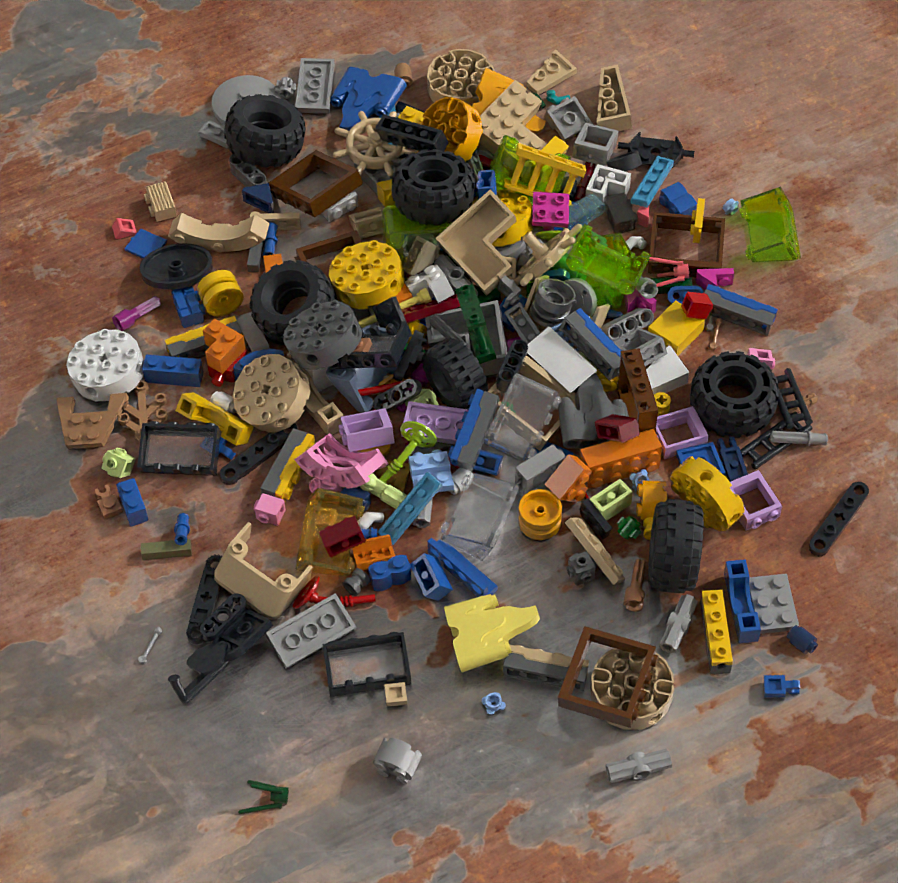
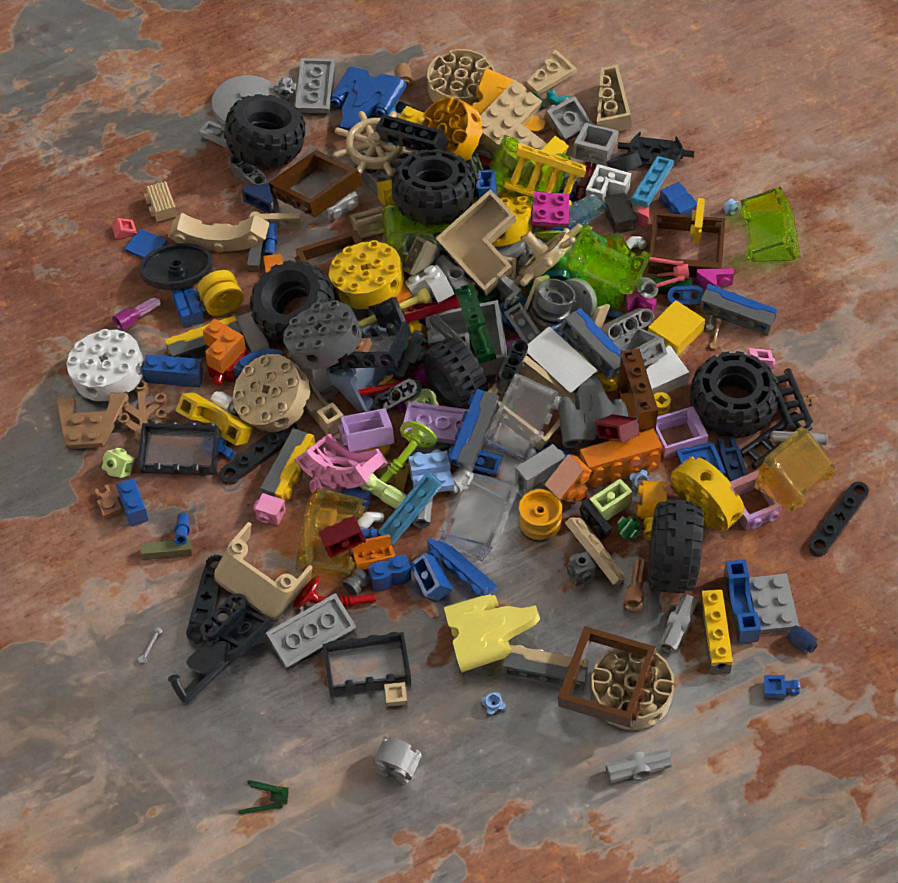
red brick [681,292,713,319] -> none
none -> clear yellow windscreen [753,427,836,512]

